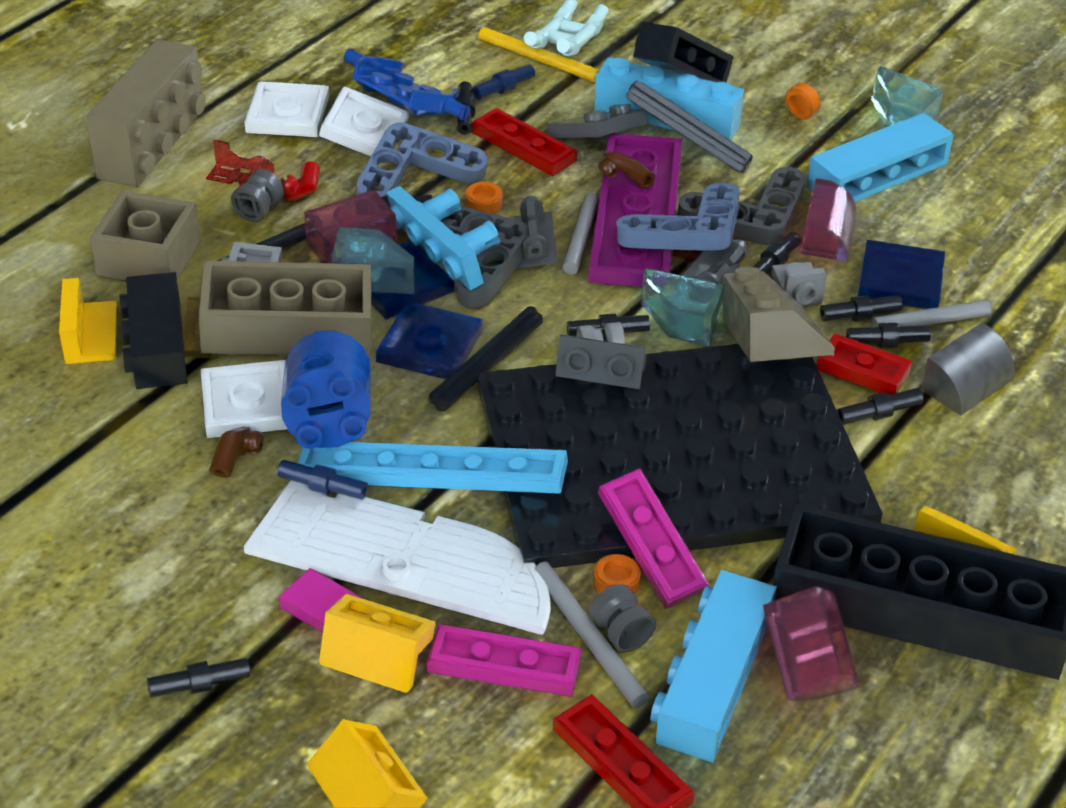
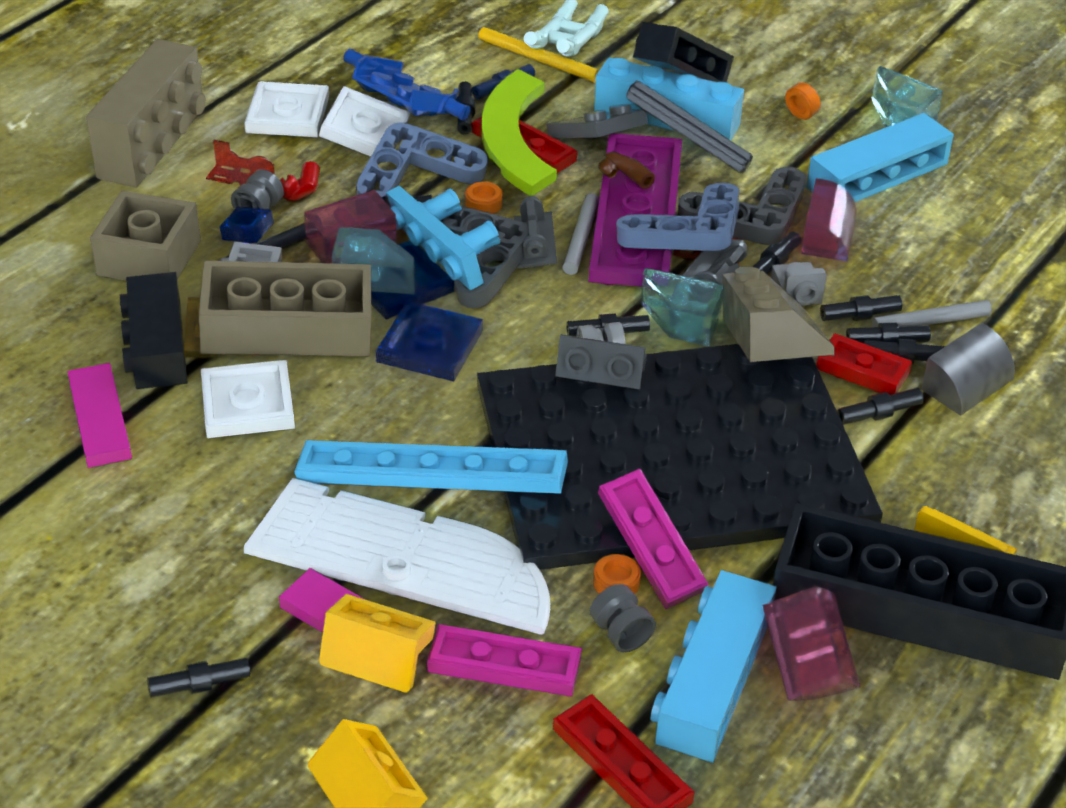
yellow panel [59,278,118,364] -> none
reddish brown arm [209,426,264,478] -> none
dark blue bar [277,460,368,500] -> none
blue cylinder [281,331,371,449] -> none
black axle [429,306,543,411] -> none
light grey bar [534,562,649,708] -> none
clear blue tile [858,240,945,309] -> none
none -> dark pink tile [67,363,132,468]
none -> clear blue plate [219,207,274,244]
none -> lime tile [482,69,557,196]
none -> black bar [864,339,945,365]

